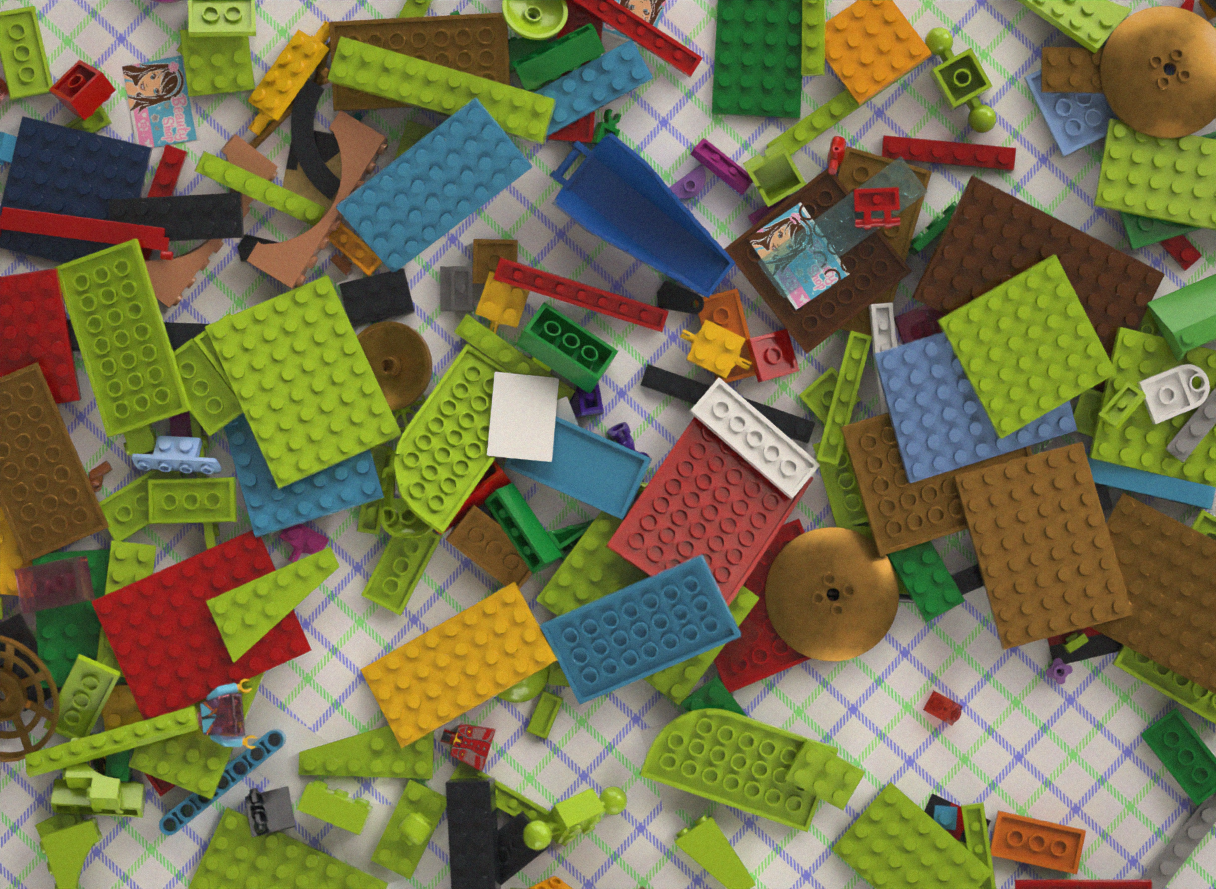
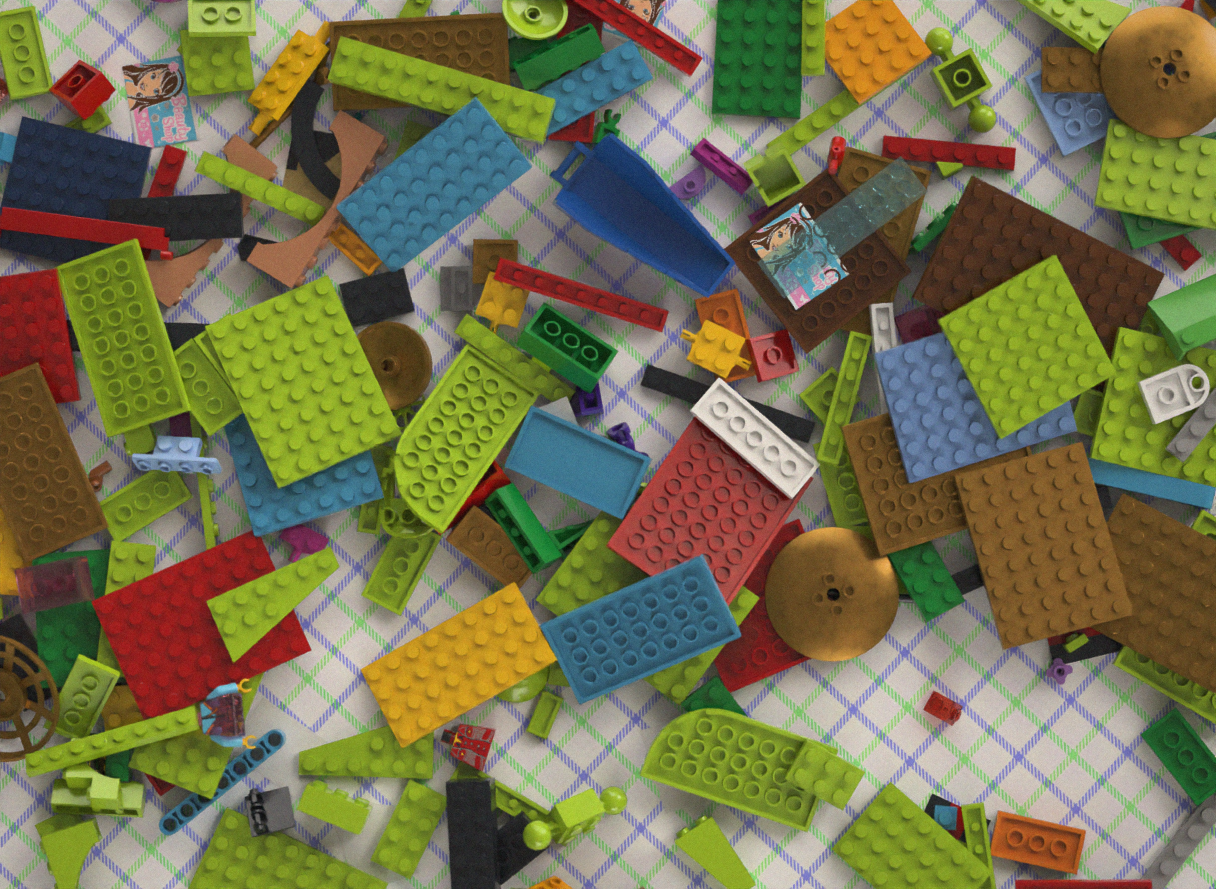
lime tile [148,477,237,524] -> none
reddish brown plate [330,254,354,277] -> none
lime head [398,812,432,846] -> none
white sticker [487,372,559,462] -> none
black piece [657,281,704,314] -> none
red plate [853,187,900,230] -> none
lime plate [1098,381,1146,430] -> none
none -> lime slope [935,162,963,180]

